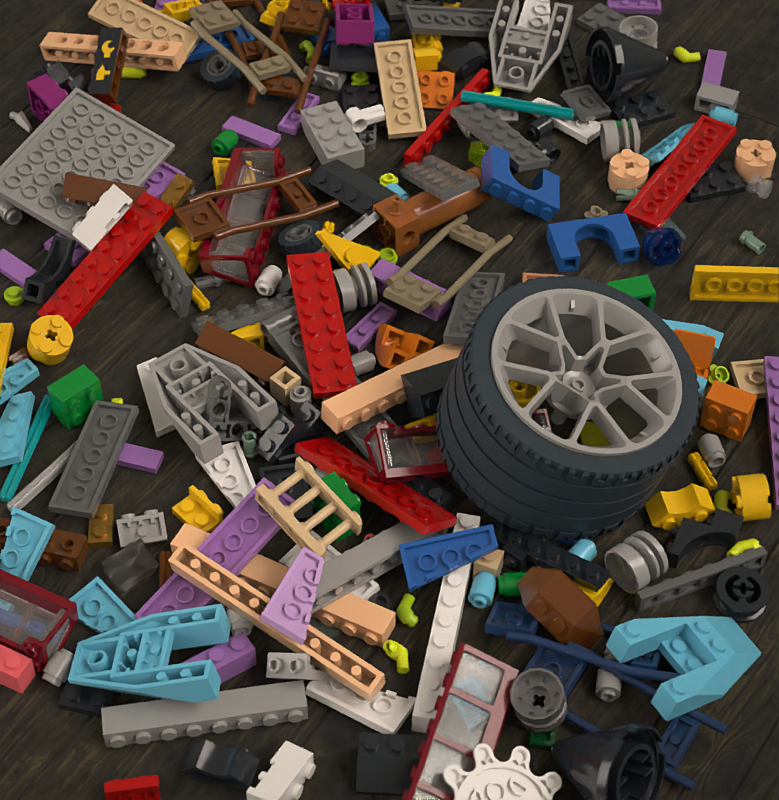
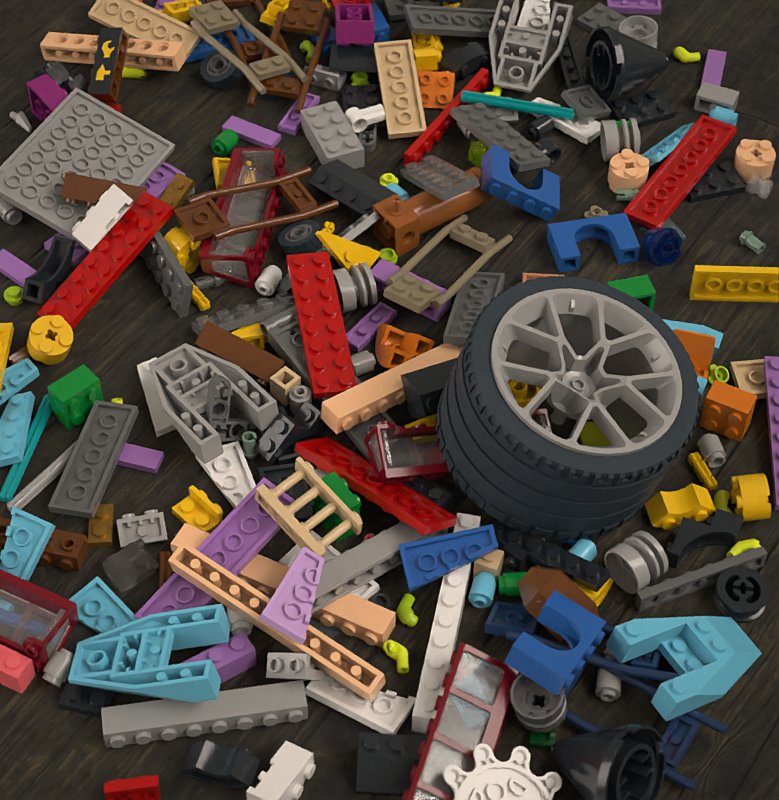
none -> blue arch [504,591,606,696]

